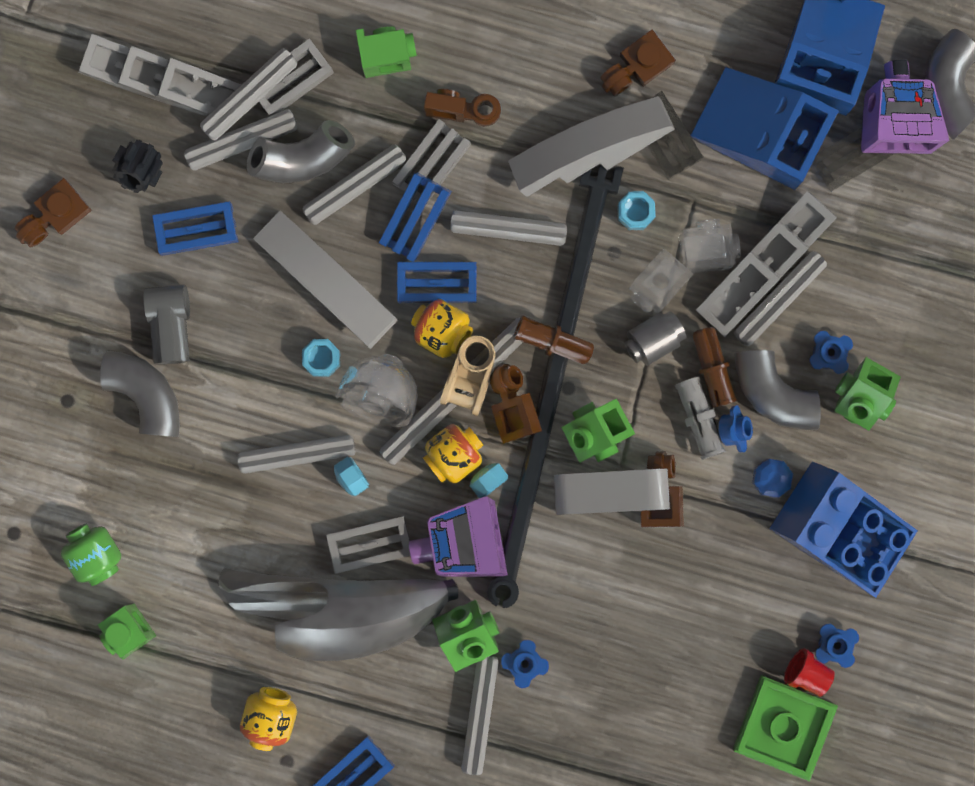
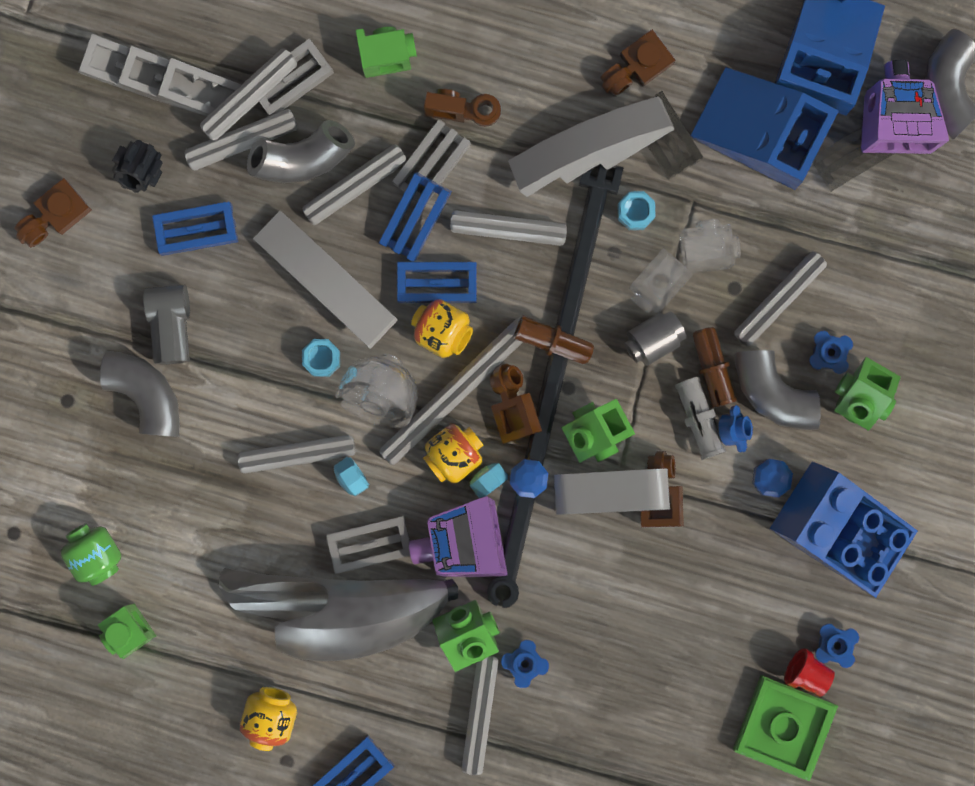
tan piece [440,336,496,416] -> none
light grey slope [696,191,837,337] -> none
none -> blue tile [510,459,548,498]

